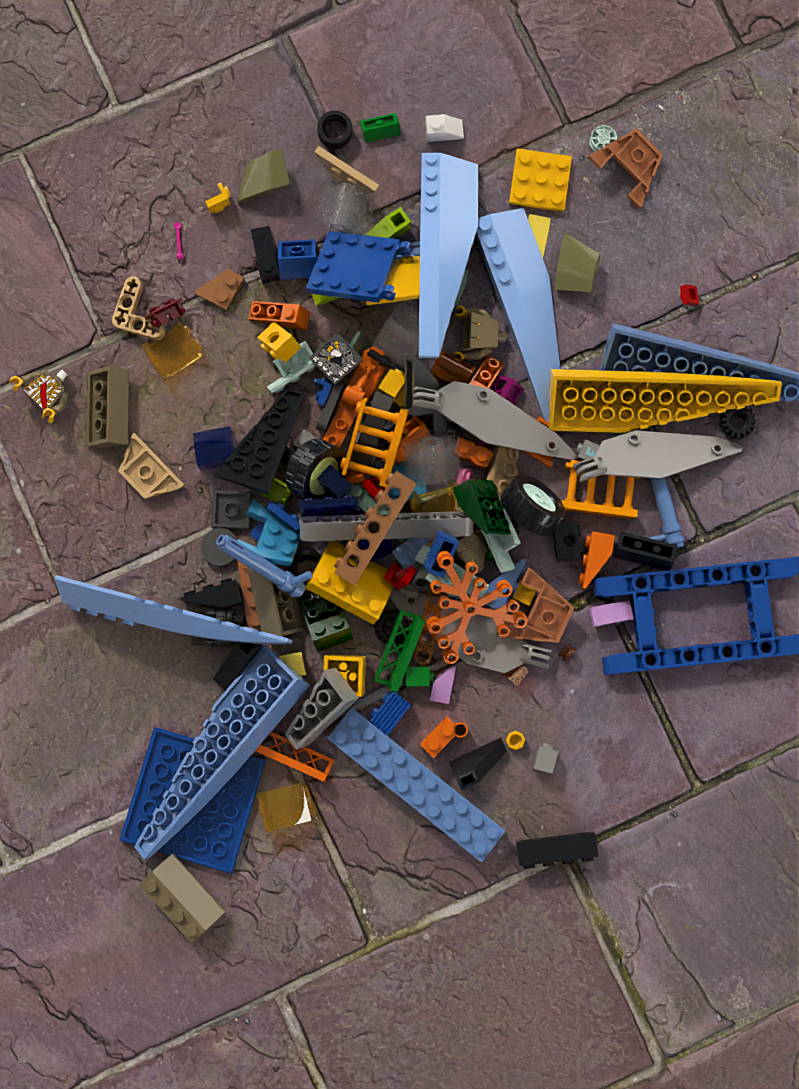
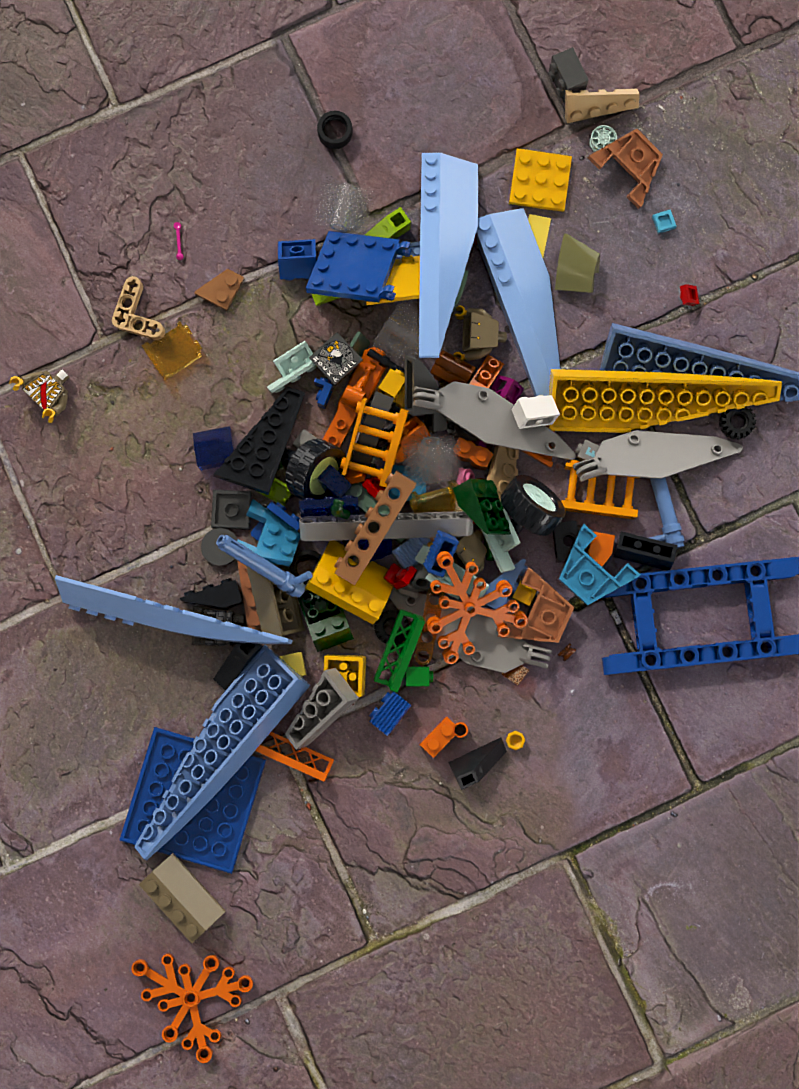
dark tan slope [86,366,130,447] -> none
tan wing [118,433,185,499] -> none
dark red hinge [145,298,185,328] -> none
yellow bracket [205,182,231,214] -> none
olive slope [237,149,290,204] -> none
orange slope [248,301,311,330] -> none
black slope [251,226,280,284] -> none
yellow brick [257,322,301,363] -> none
clear yellow panel [257,782,315,833] -> none
tan wing [314,146,379,195] -> none
dark grey beam [316,381,345,433] -> none
medium blue brick [327,708,505,862] -> none
green slope [360,113,401,143] -> none
white slope [425,114,464,142] -> none
lavender slope [430,665,456,704] -> none
black brick [515,831,598,869] -> none
light grey brick [532,743,559,774] -> none
lavender slope [589,601,634,627] -> none
none -> orange plant [131,953,253,1063]
none -> dark green arm [331,499,350,520]
none -> white brick [511,395,560,429]
none -> dark grey piece [548,47,589,104]
none -> dark azure wing [558,524,641,605]
none -> tan wing [565,89,639,123]
none -> medium azure tile [652,209,677,234]

